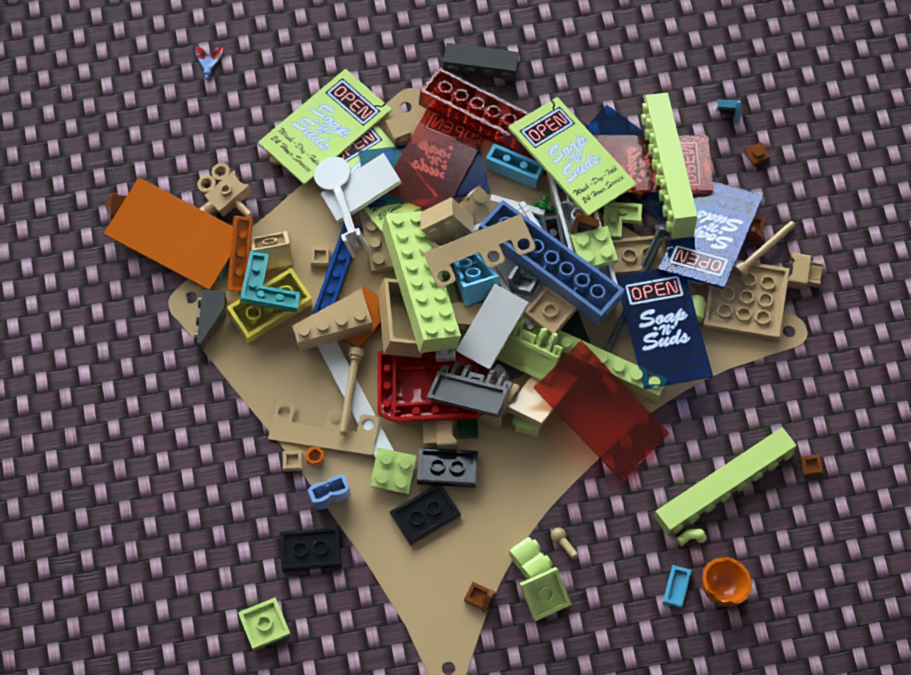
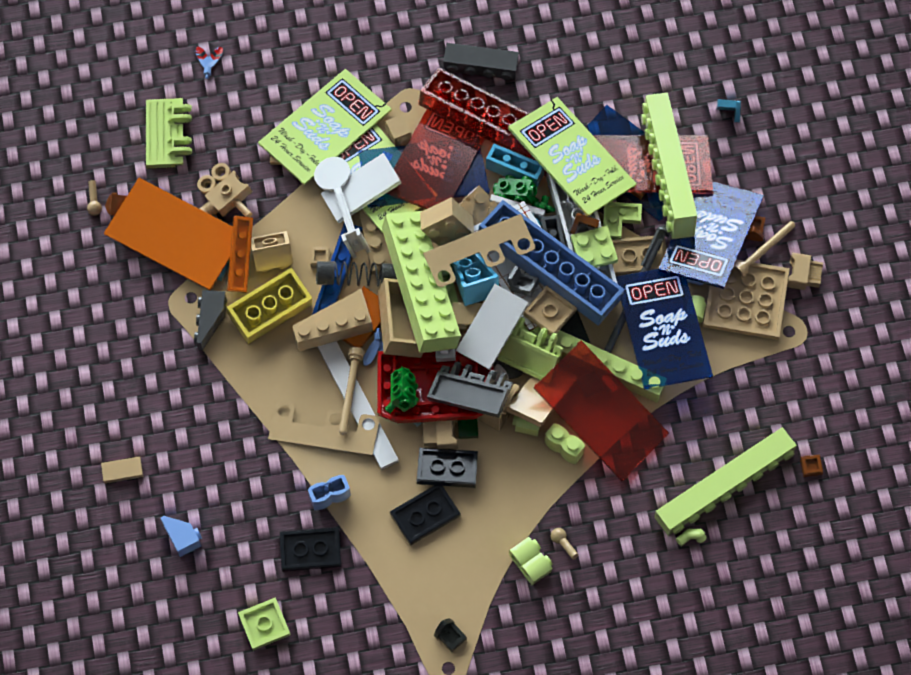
teal plate [240,251,300,313] -> none
tan tile [283,450,303,472] -> none
orange tile [306,447,325,467] -> none
yellowish green plate [369,448,416,495] -> none
dark orange tile [464,582,495,613] -> none
yellowish green plate [520,567,572,621] -> none
medium azure tile [662,565,692,609] -> none
orange cylinder [701,556,752,606] -> none
dark orange plate [744,142,770,167] -> none
none -> tan bar [87,180,102,216]
none -> tan tile [101,457,143,484]
none -> yellowish green hinge [146,98,192,168]
none -> light blue slope [161,516,202,557]
none -> dark grey piece [316,261,397,287]
none -> light blue piece [363,328,383,366]
none -> green brick [385,367,418,413]
none -> pearl dark grey tile [434,618,467,652]
none -> green brick [493,175,539,204]
none -> yellowish green brick [545,423,585,464]

